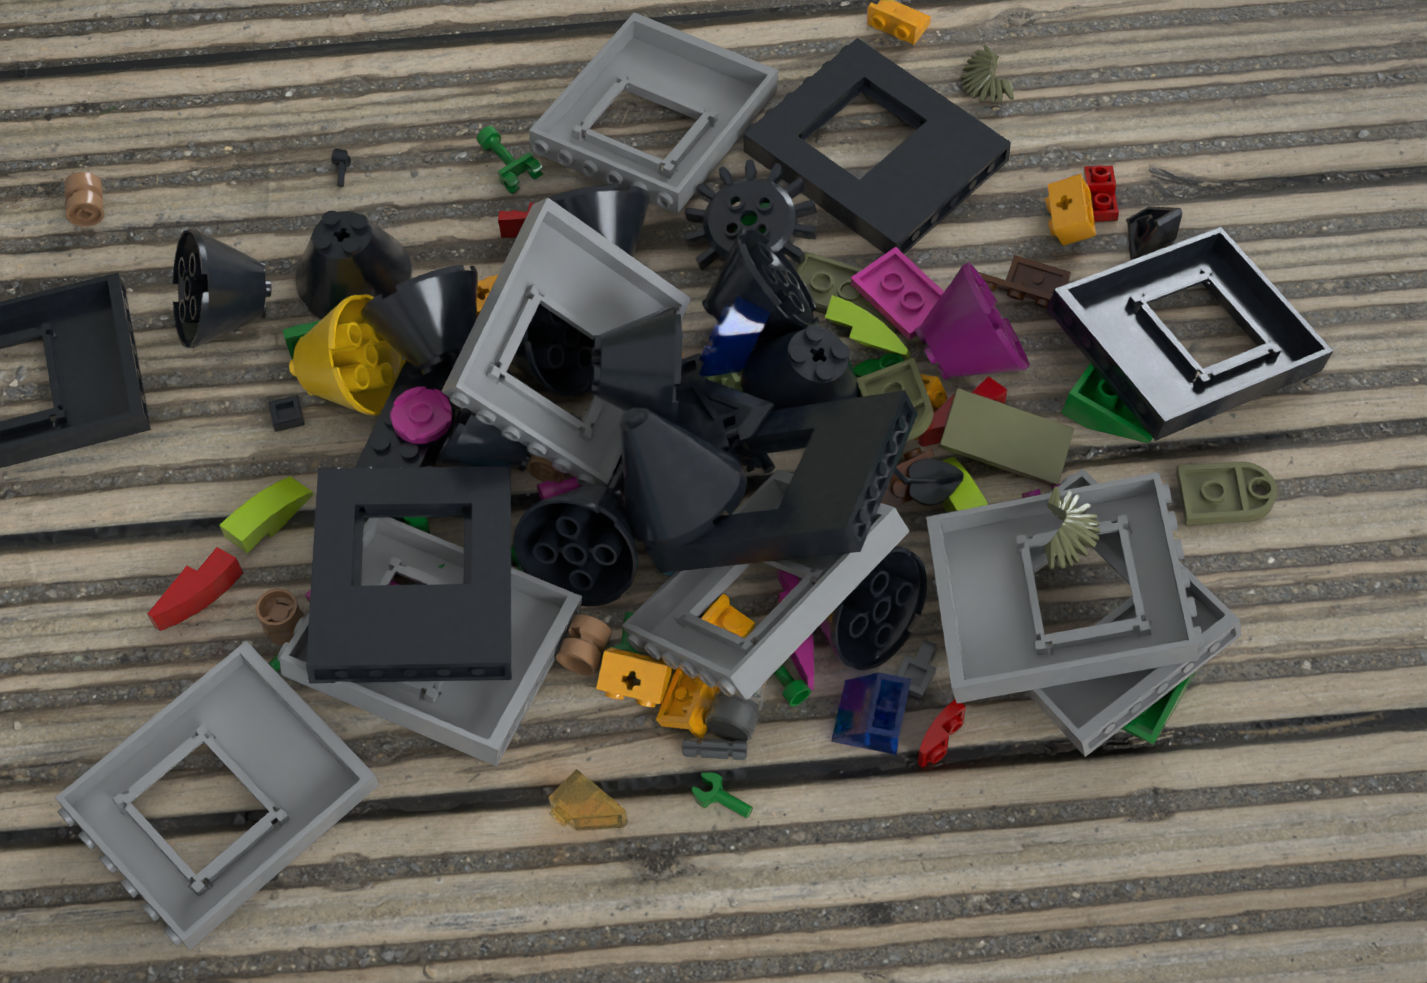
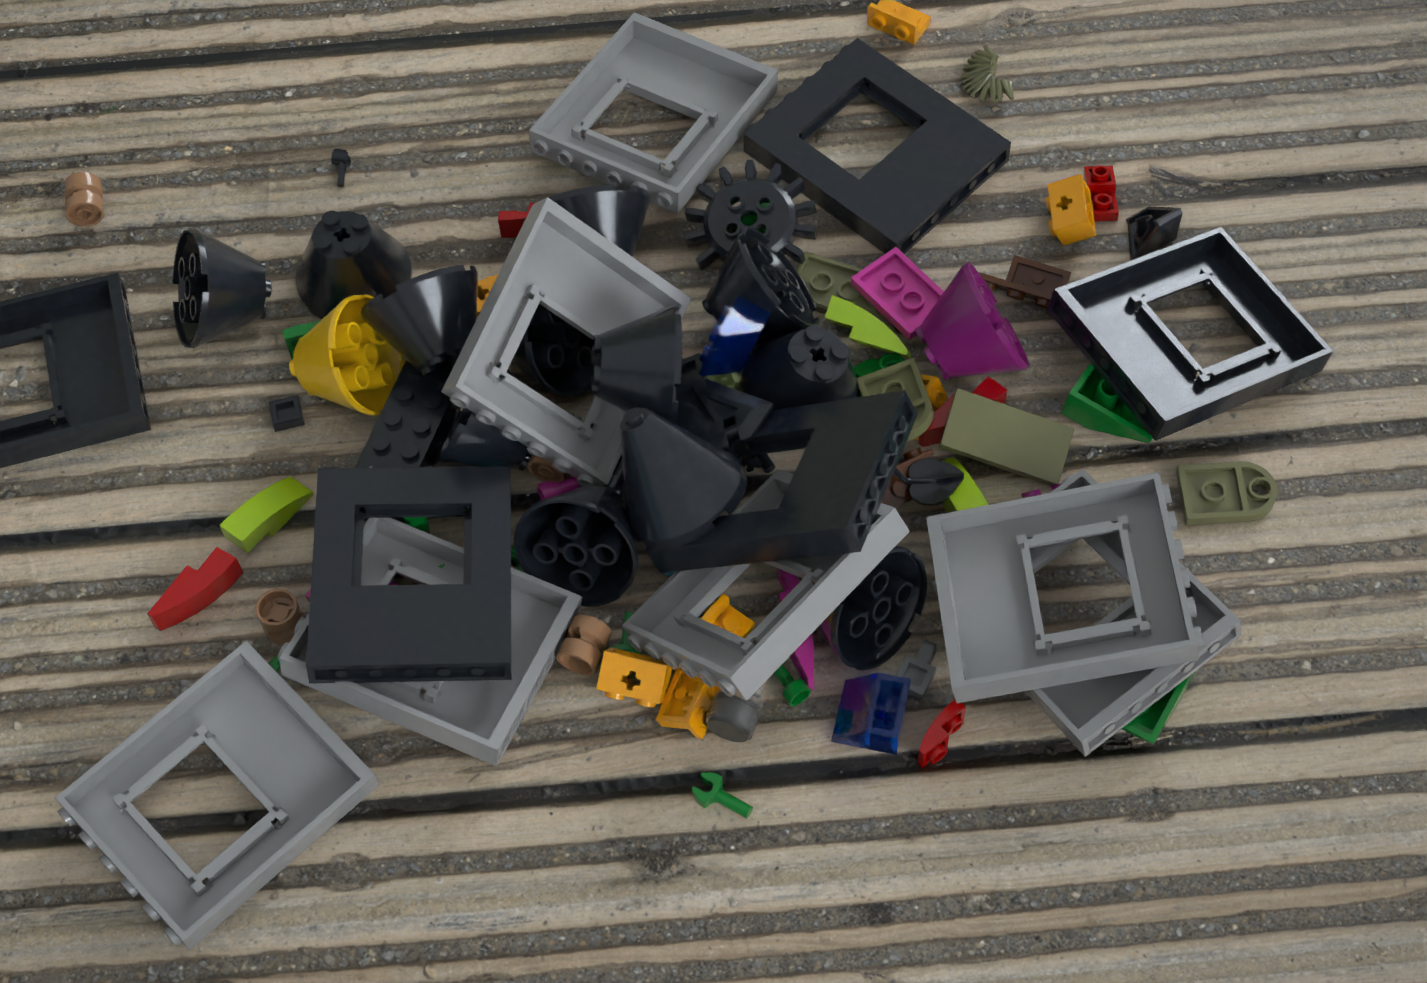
dark pink tile [390,386,453,444] -> none
green bar [476,126,543,194] -> none
clear yellow slope [548,769,628,831] -> none
dark grey axle [682,737,748,760] -> none
olive hair [1044,487,1100,569] -> none

